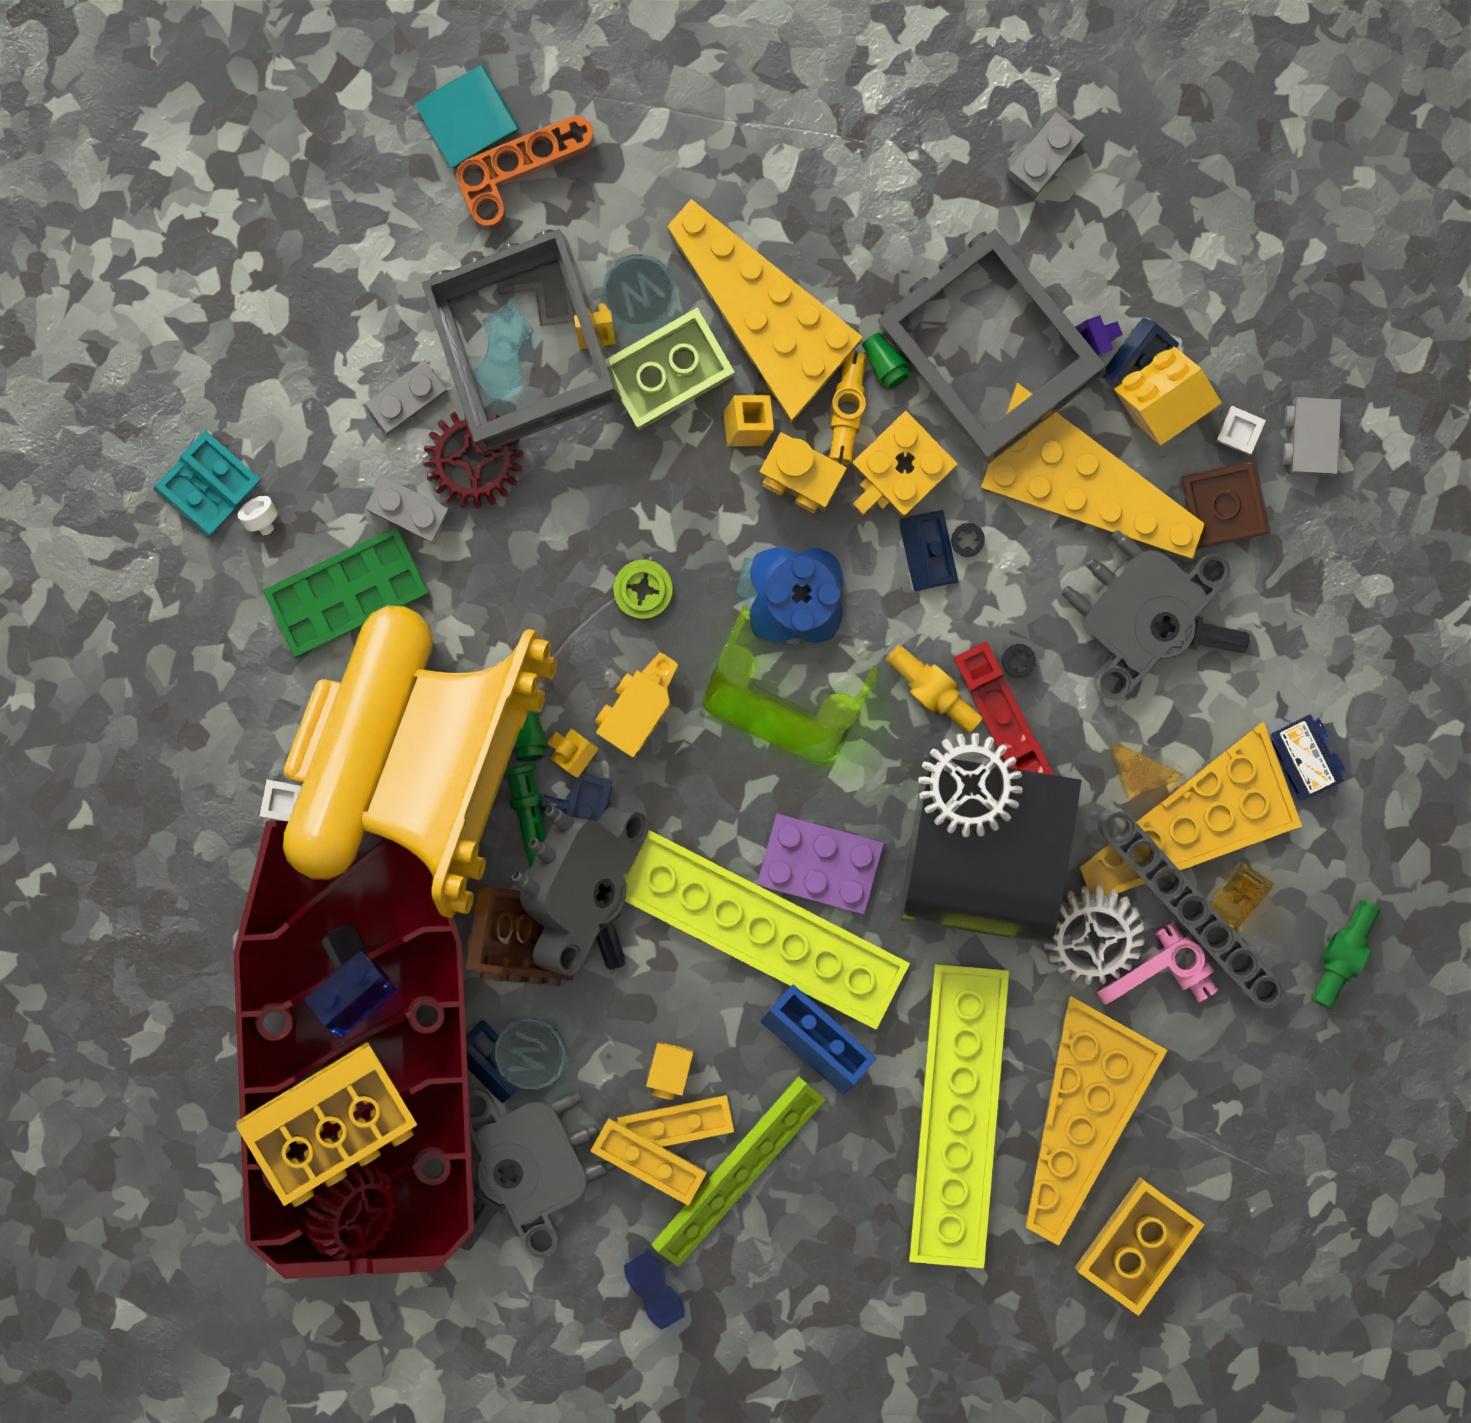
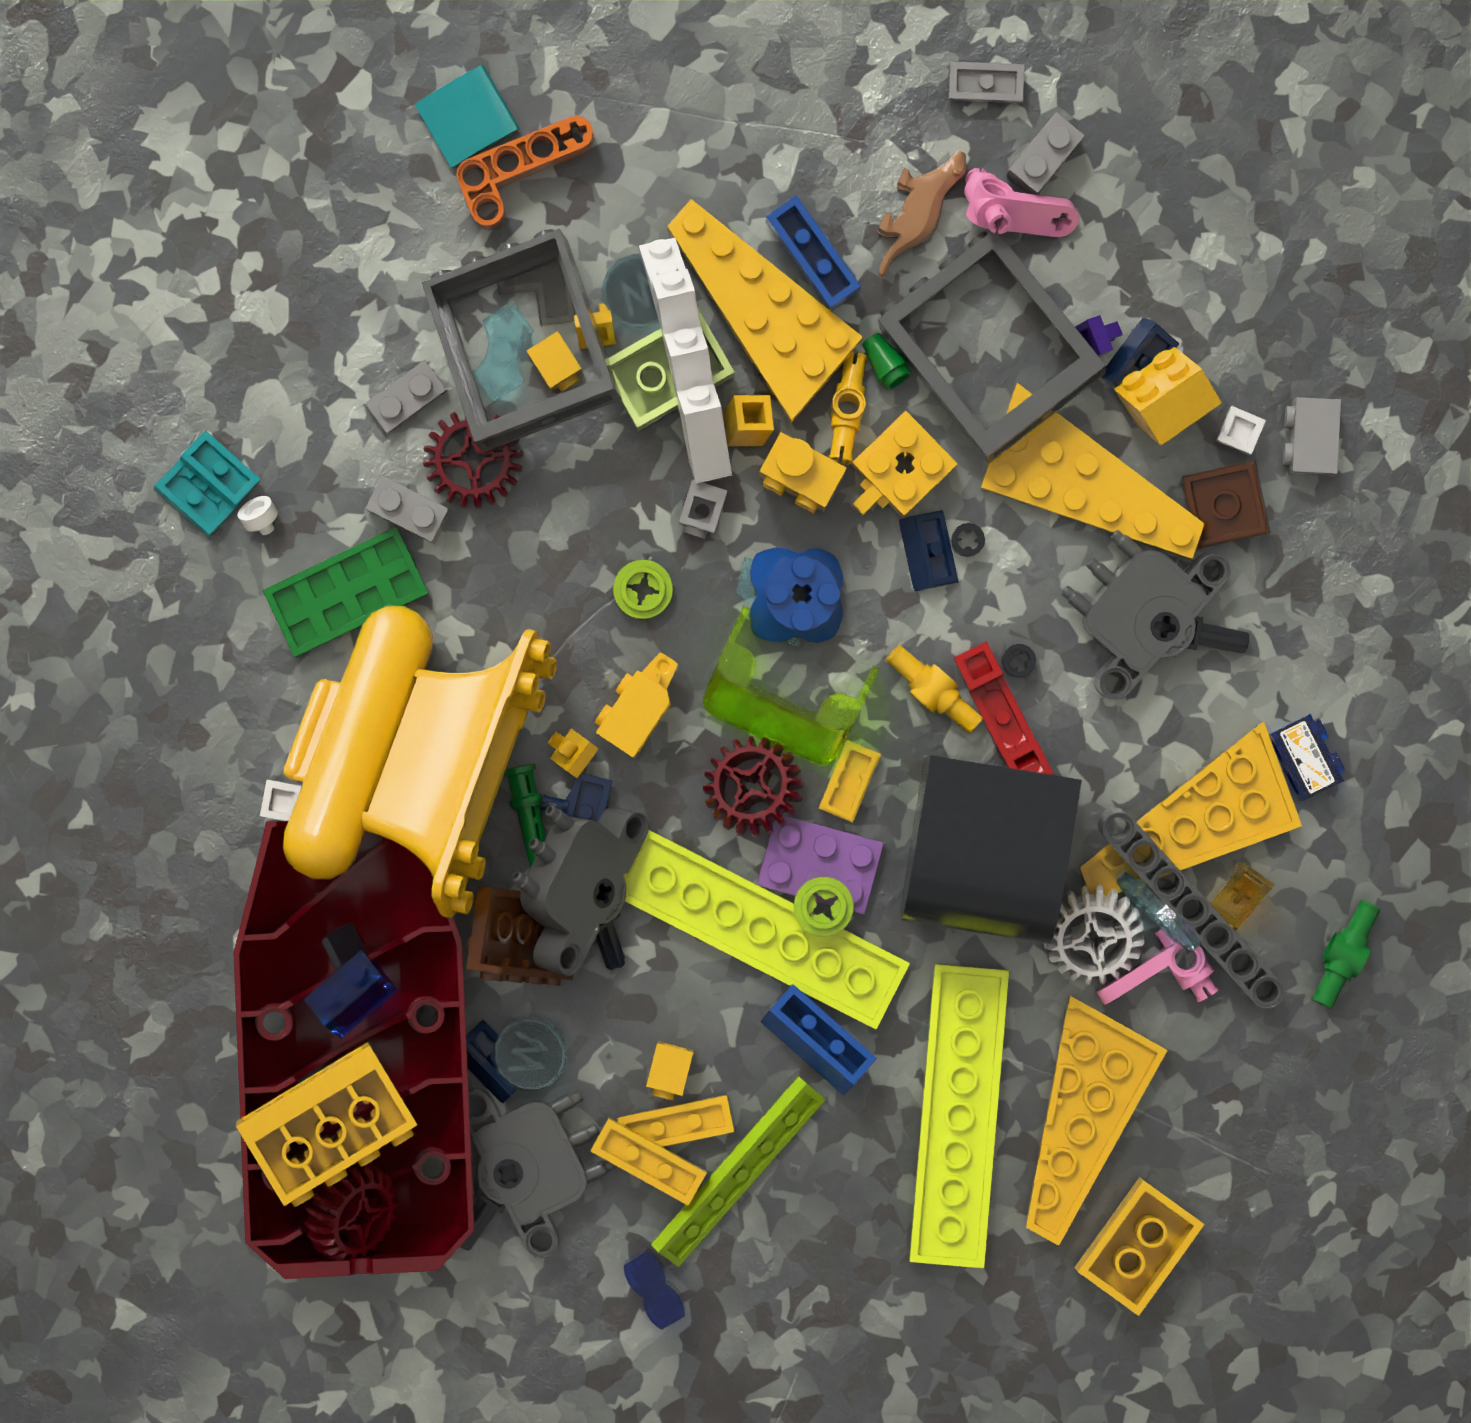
green cone [512,710,549,761] -> none
white gear [918,733,1022,837] -> none
clear yellow slope [1109,742,1182,798] -> none
none -> yellow brick [527,331,583,393]
none -> white arch [639,238,732,484]
none -> light grey brick [679,480,728,539]
none -> dark red gear [703,736,804,837]
none -> blue brick [766,195,861,312]
none -> lime gear [794,877,854,936]
none -> yellow plate [818,740,881,823]
none -> medium nougat animal [878,151,967,277]
none -> light grey plate [948,61,1024,104]
none -> bright pink piece [964,168,1079,237]
none -> clear light blue tile [1116,871,1202,951]

